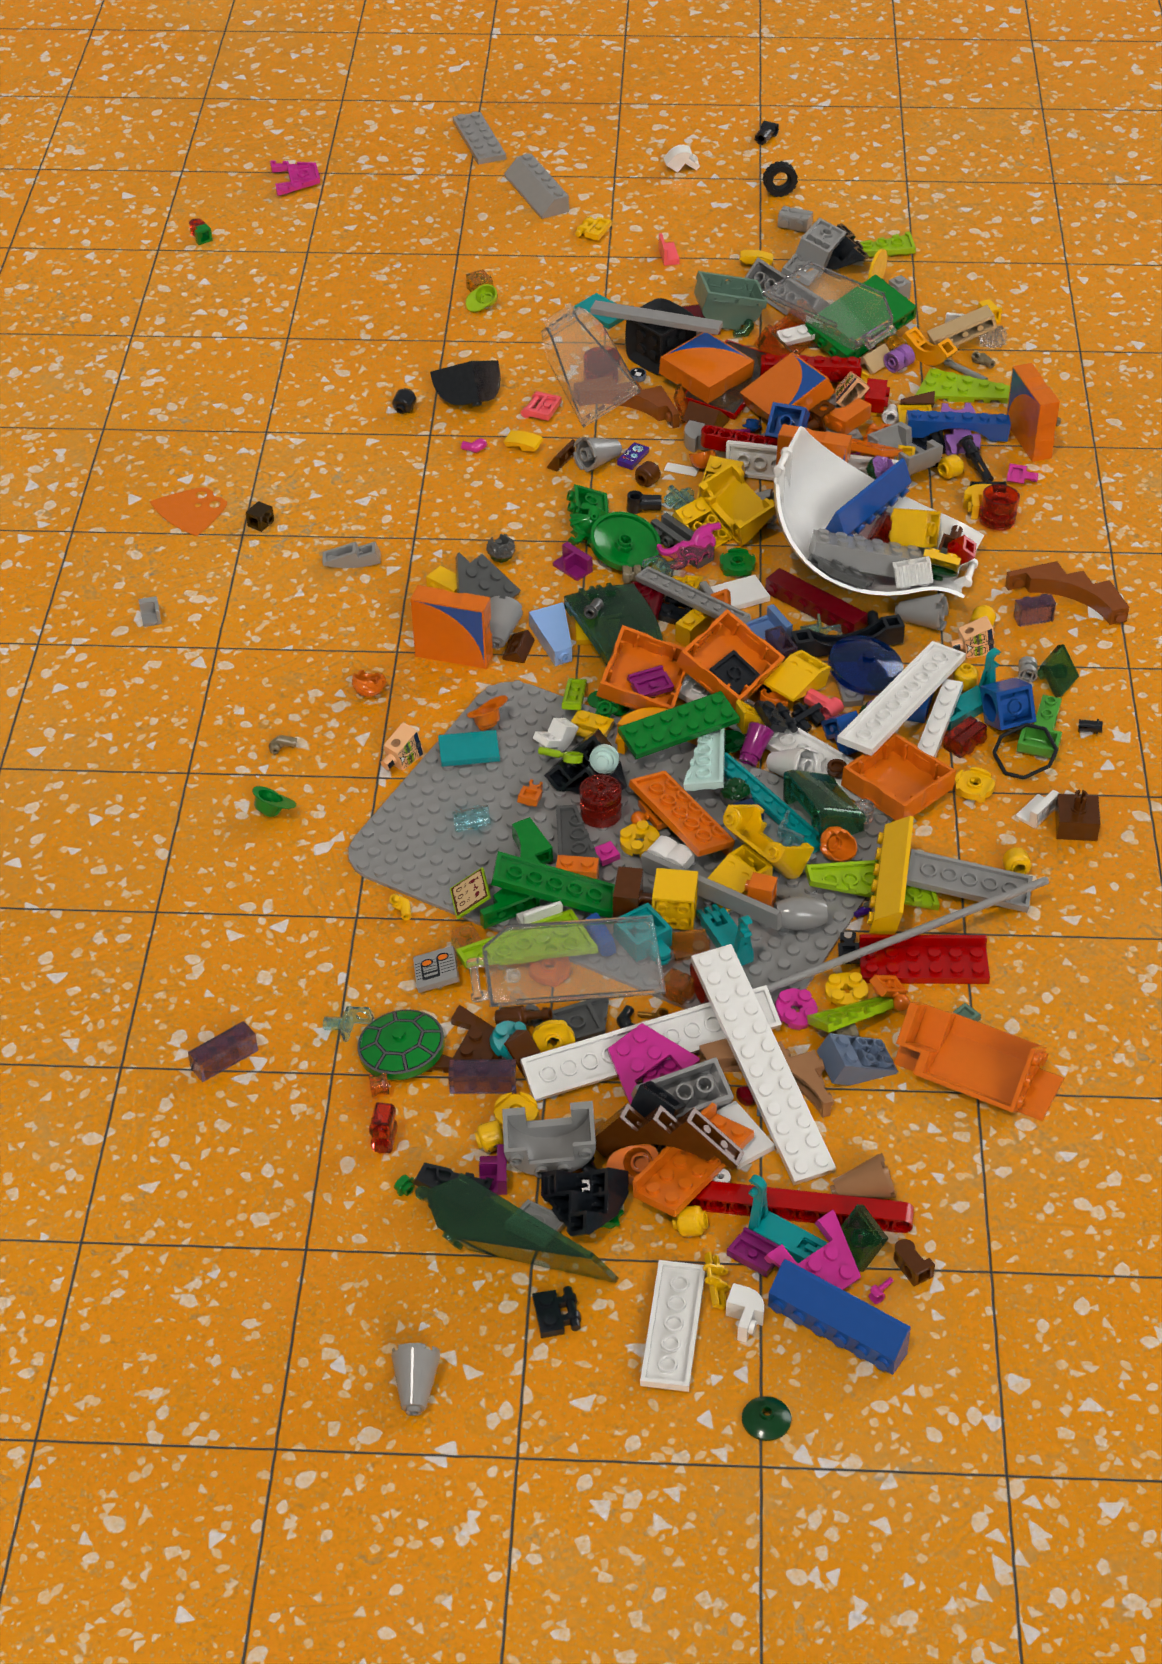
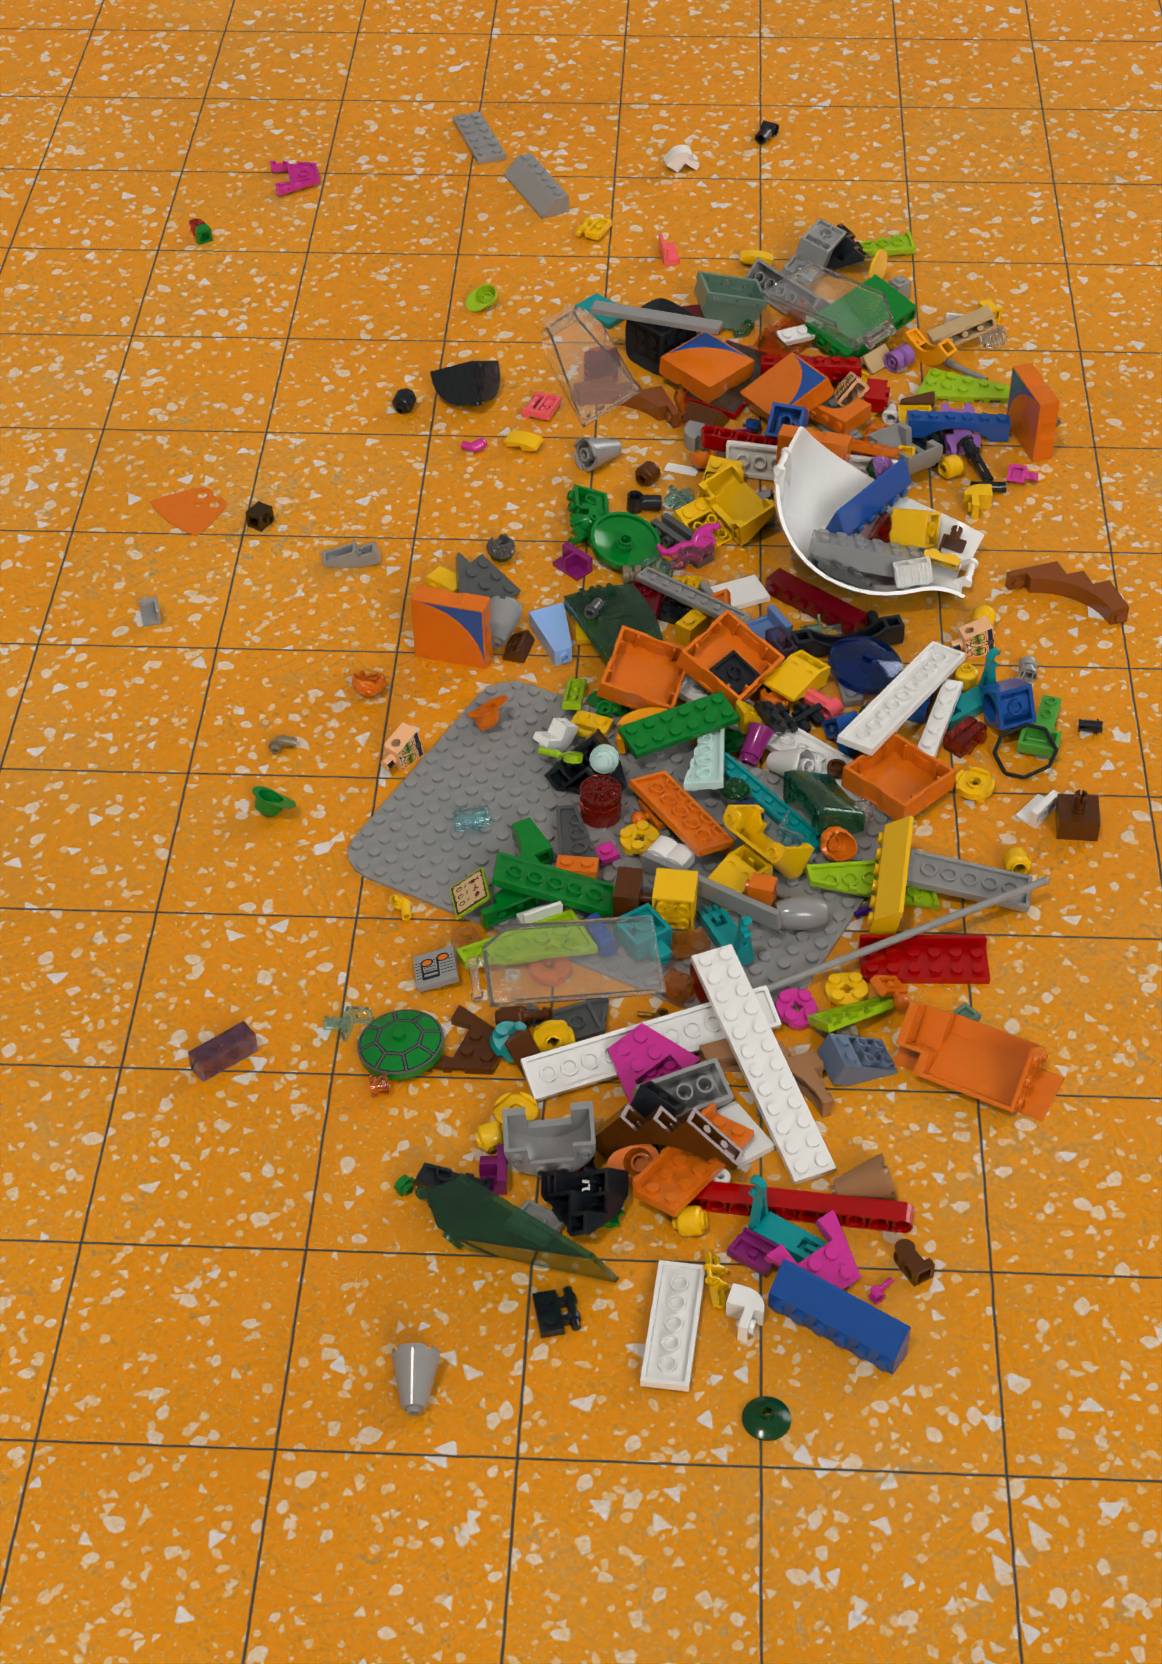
clear red brick [369,1102,398,1153] -> none
teal tile [438,730,500,767] -> none
brick [449,1059,517,1094] -> none
clear yellow head [466,269,493,292] -> none
orange plate [517,779,543,807] -> none
reddish brown slope [547,439,575,472] -> none
black arm [616,1005,635,1029] -> none
dark purple tile [617,442,649,470] -> none
magenta plate [627,665,674,697] -> none
tile [630,368,646,382] -> none
green plate [719,548,756,577] -> none
dark red rock [736,1086,755,1106] -> none
black tyre [762,161,798,197] -> none
light grey brick [778,206,813,233] -> none
reddish brown bracket [807,400,835,432] -> none
black plate [838,932,860,964] -> none
clear green tile [841,1204,889,1272] -> none
light grey cone [895,593,948,631] -> none
dark green dish [931,564,958,581] -> none
red brick [947,535,977,565] -> none
dark tan arm [971,352,995,369] -> none
clear red wheel [978,484,1020,530] -> none
brick [1013,594,1056,627] -> none
clear green tile [1038,644,1079,697] -> none

